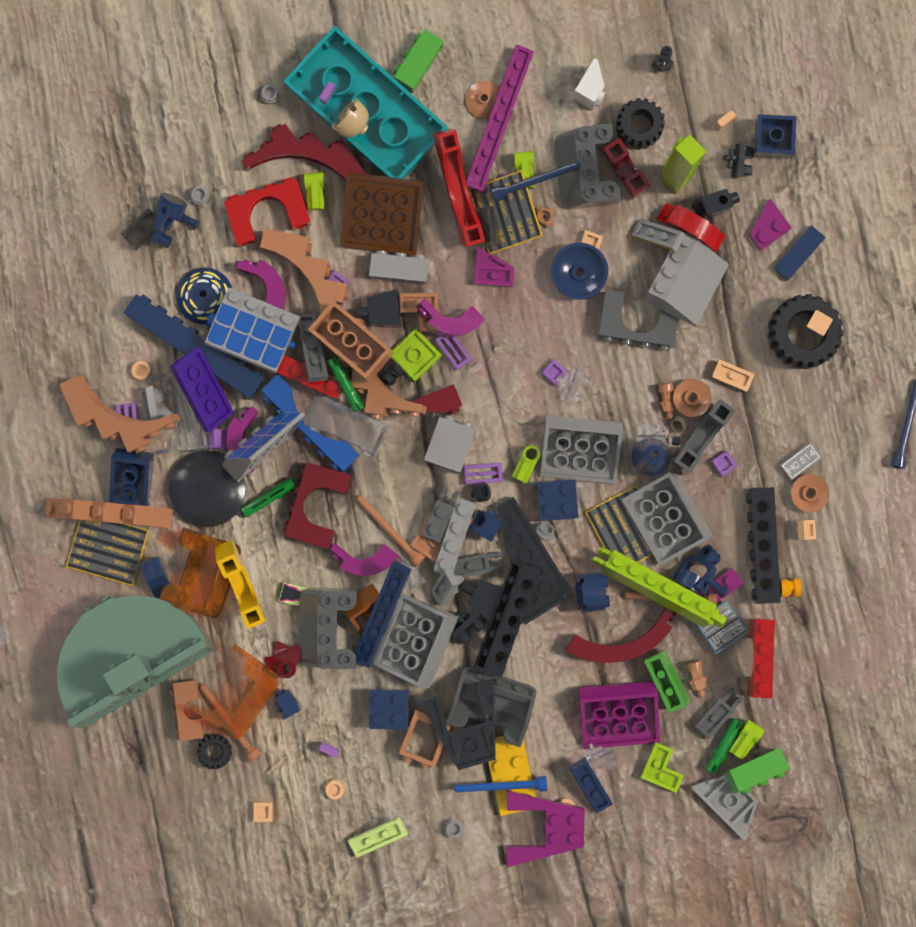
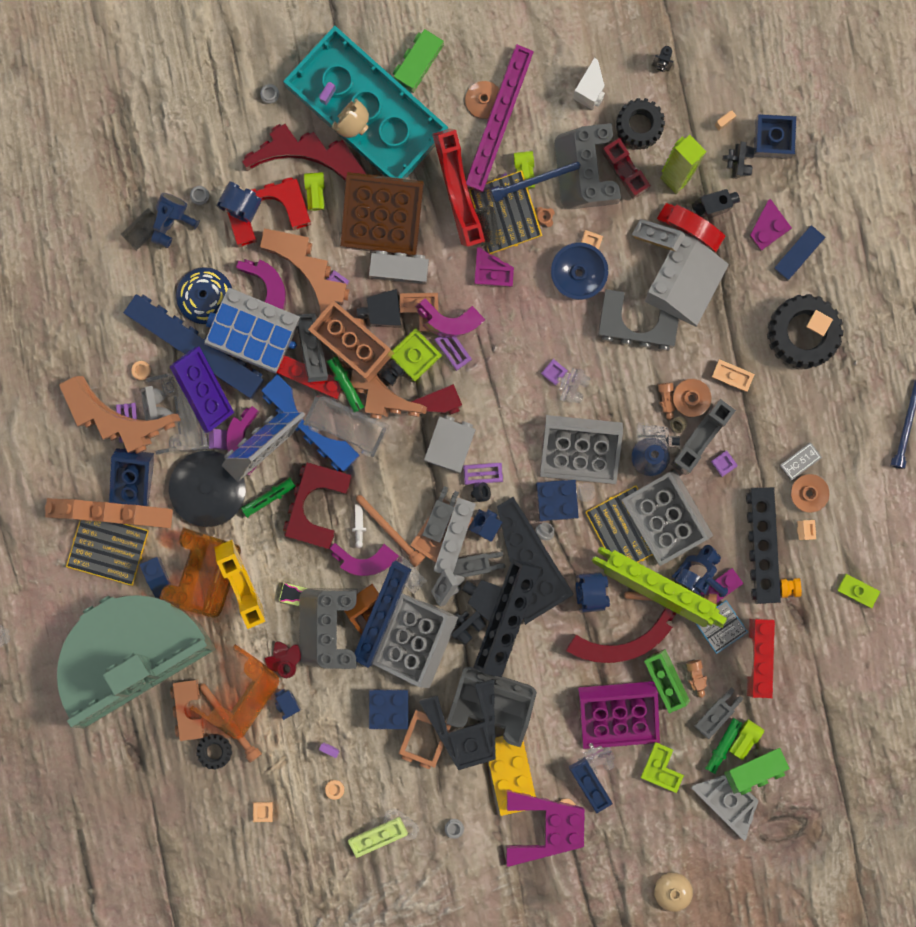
blue piece [454,776,547,793] -> none
lime piece [512,445,540,484] -> none
none -> dark blue brick [216,181,262,223]
none -> white piece [352,504,366,548]
none -> tan cylinder [654,872,693,912]
none -> lime plate [837,574,881,608]

